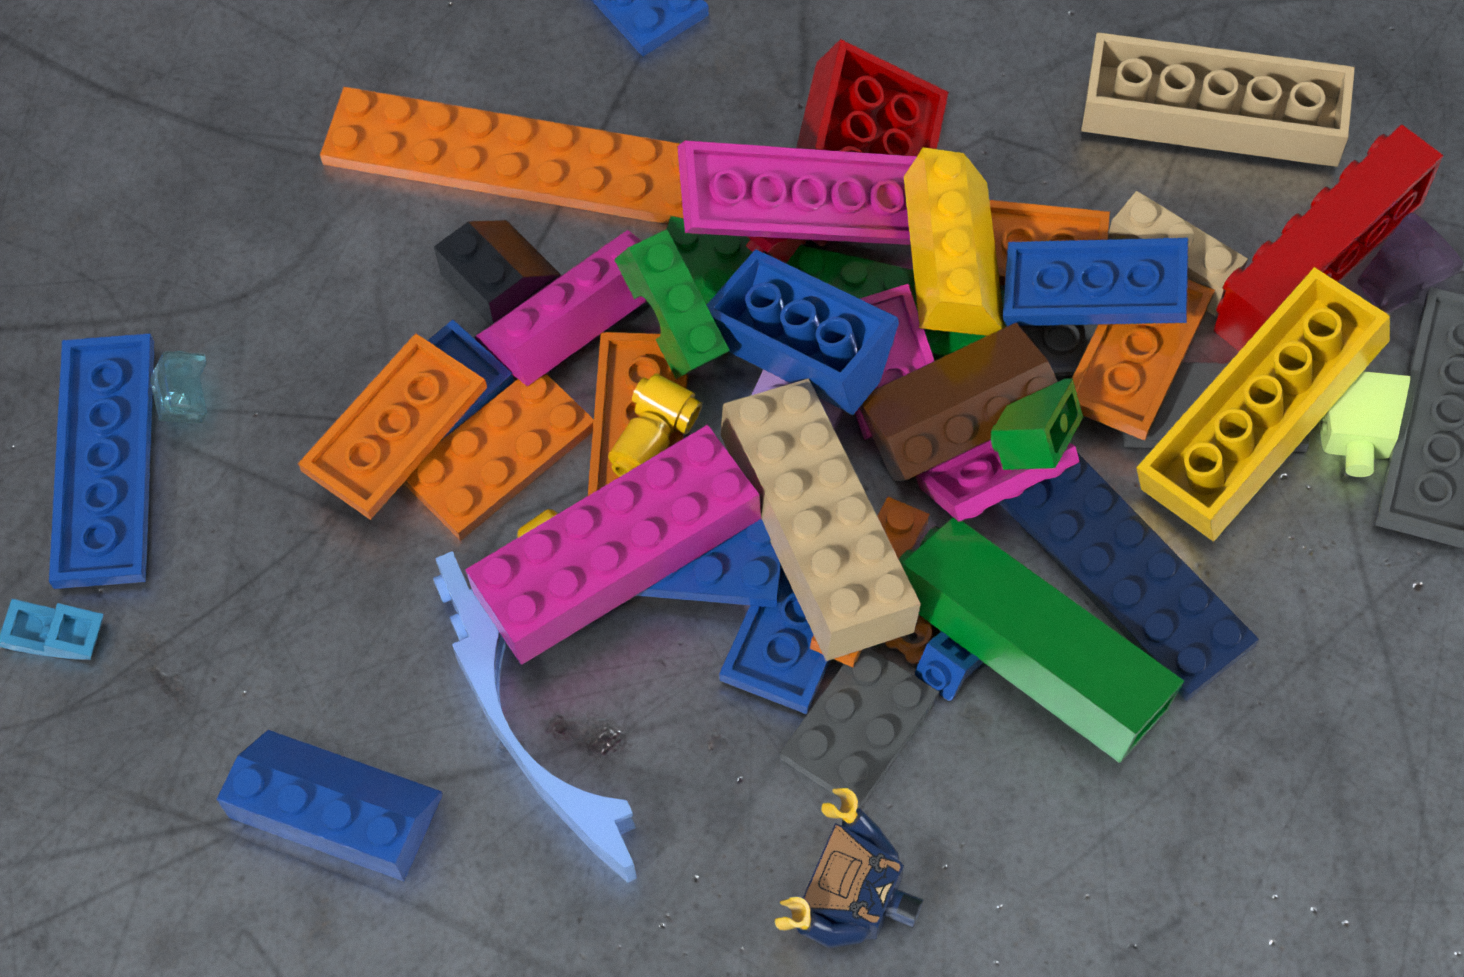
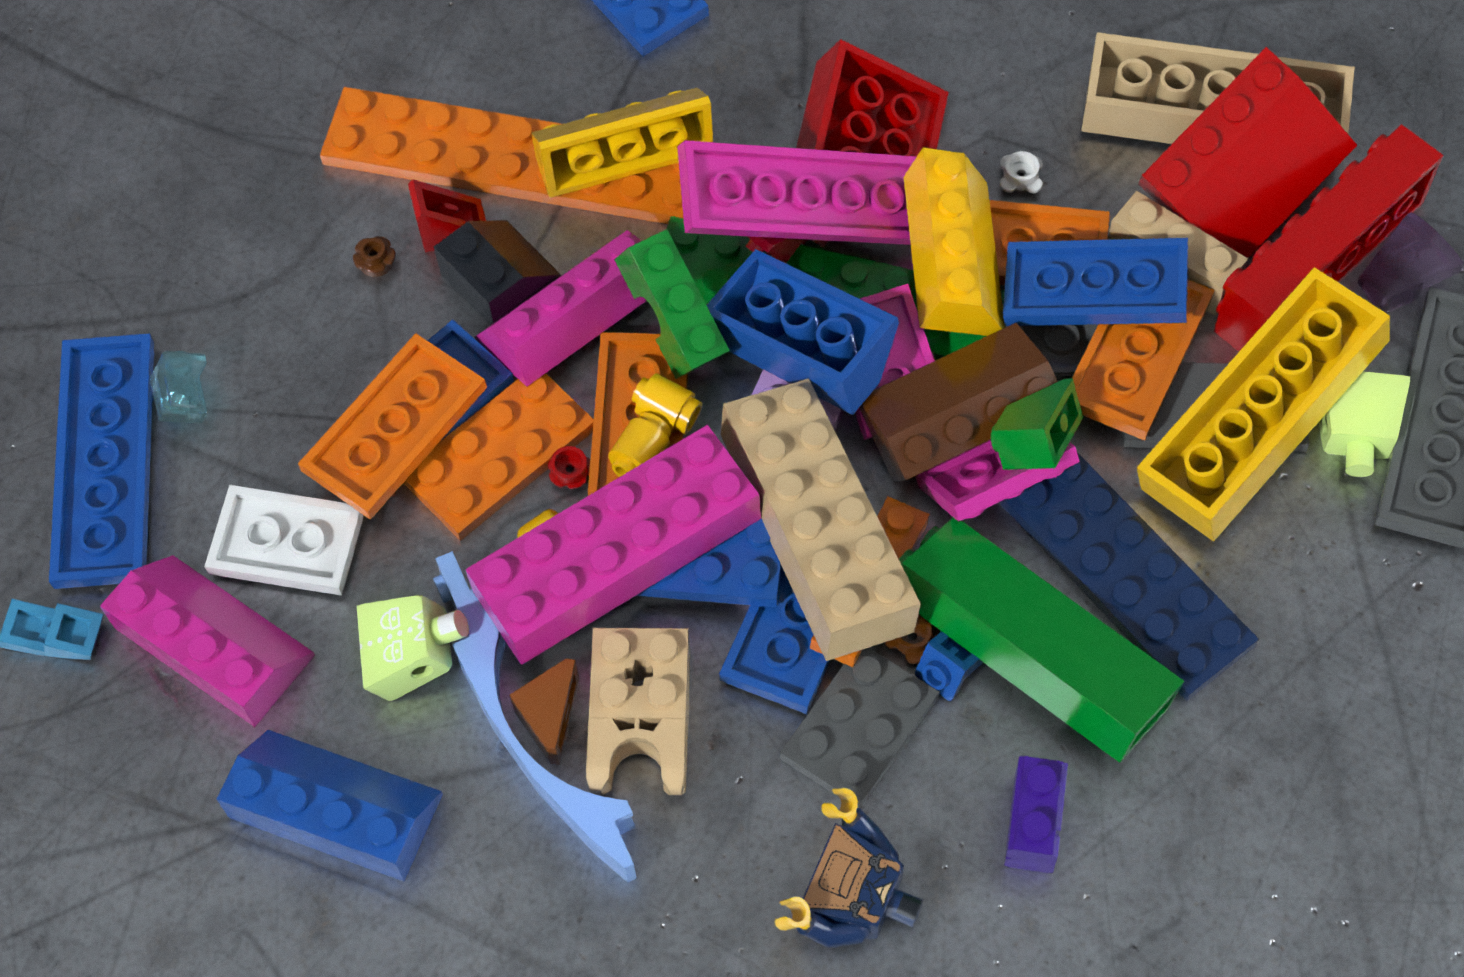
none -> dark pink slope [100,555,315,727]
none -> white plate [204,485,364,596]
none -> reddish brown plate [353,236,396,277]
none -> yellowish green torso [357,595,469,701]
none -> red slope [408,179,486,252]
none -> dark orange slope [509,658,579,765]
none -> yellow slope [531,87,713,198]
none -> red plate [548,446,590,489]
none -> tan brick [586,628,691,795]
none -> white plate [1000,151,1043,193]
none -> dark purple brick [1004,756,1068,873]
none -> red slope [1138,47,1358,258]

